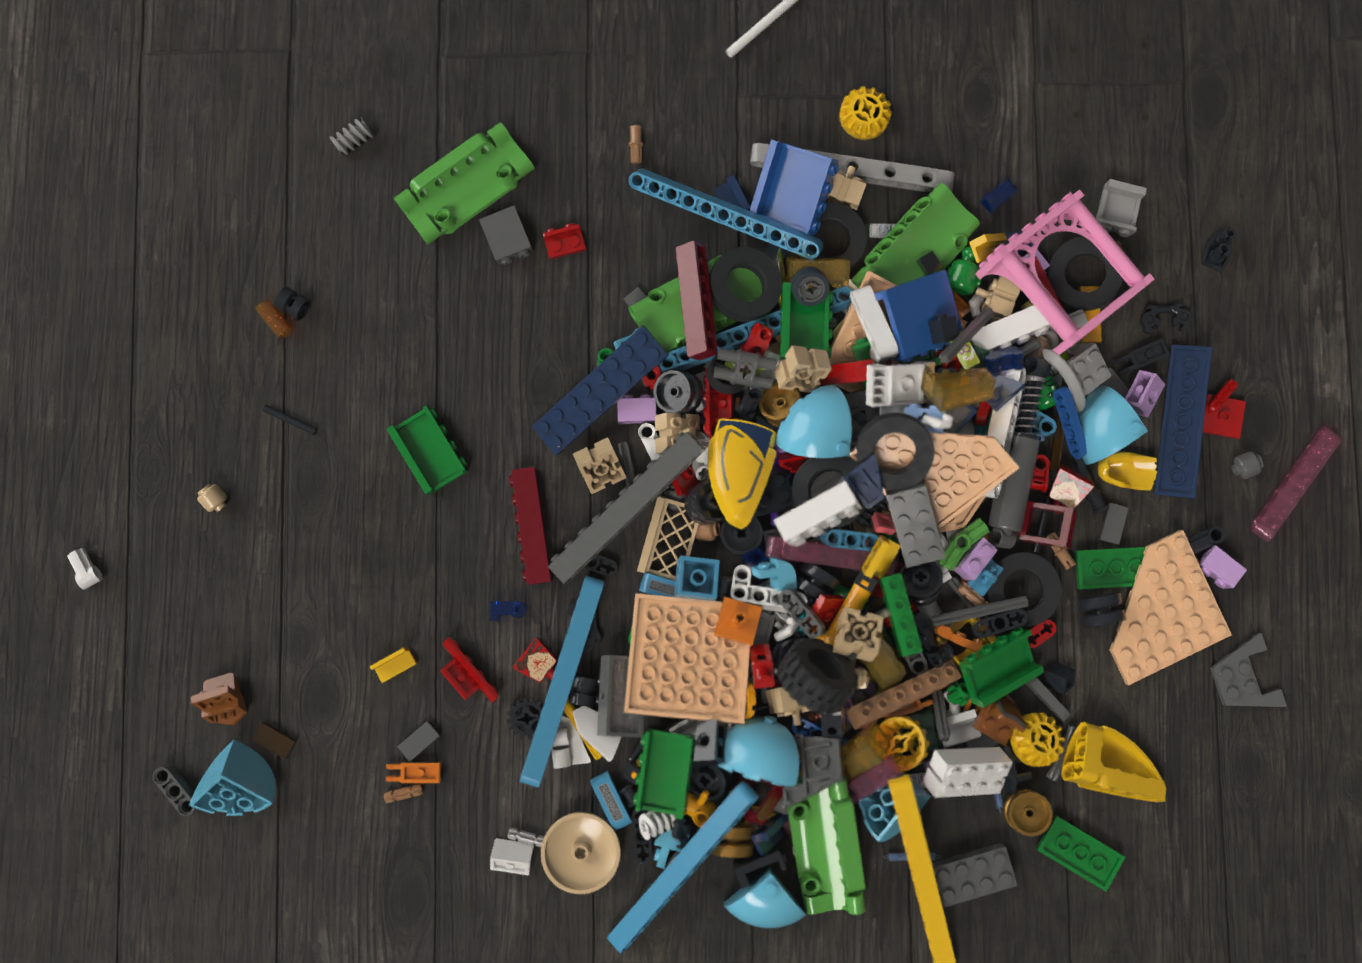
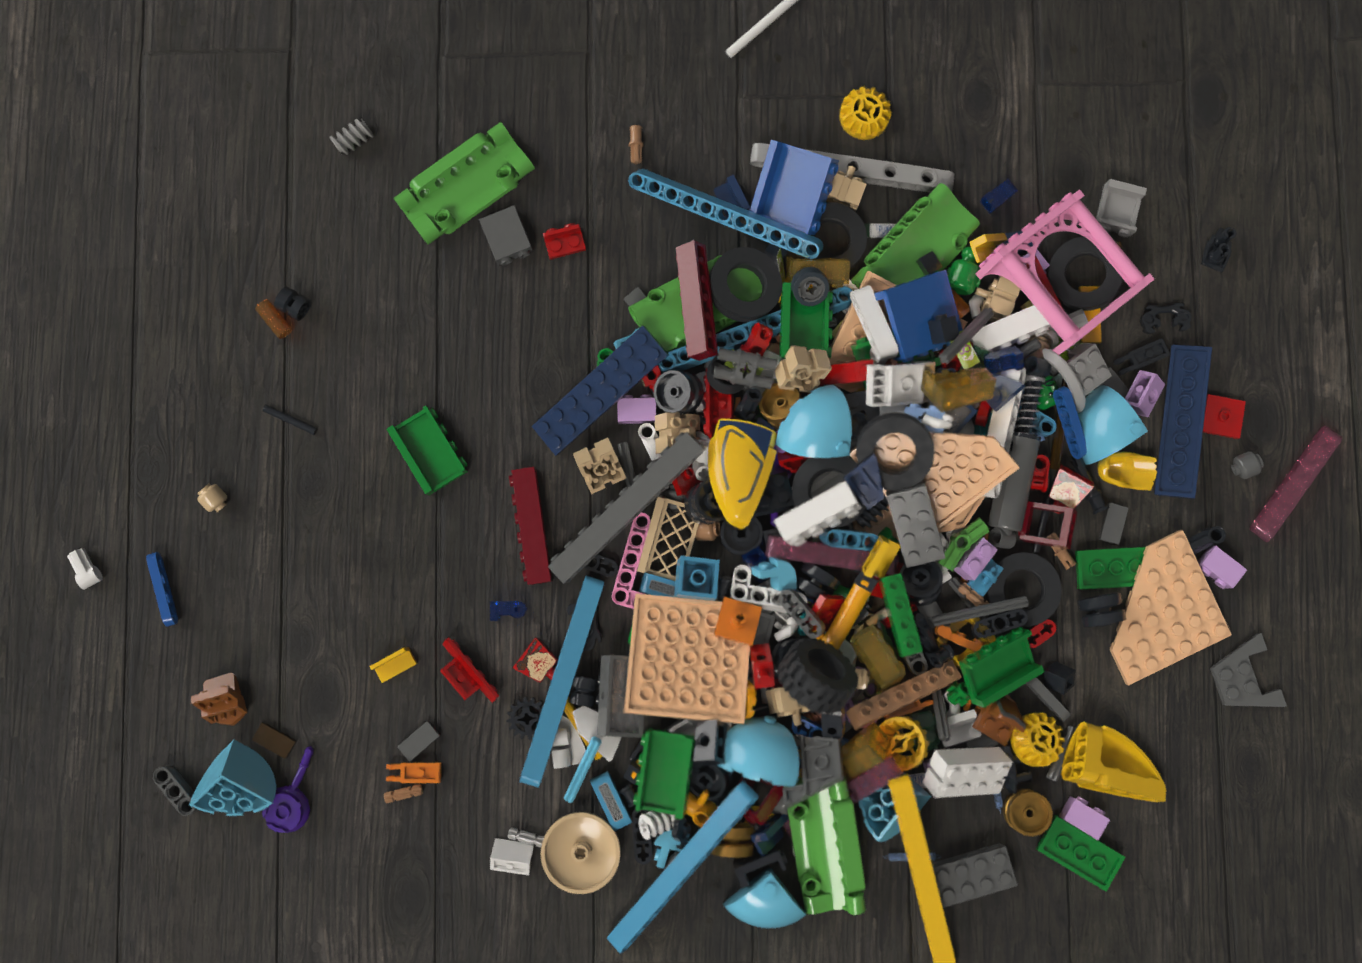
tan brick [833,607,883,662] -> none
coral plate [871,512,896,535] -> none
red axle [1208,379,1238,412] -> none
none -> blue beam [146,552,178,627]
none -> dark purple piece [262,746,314,833]
none -> medium azure axle [564,736,602,803]
none -> bright pink beam [612,513,651,609]
none -> lavender brick [1058,796,1110,840]

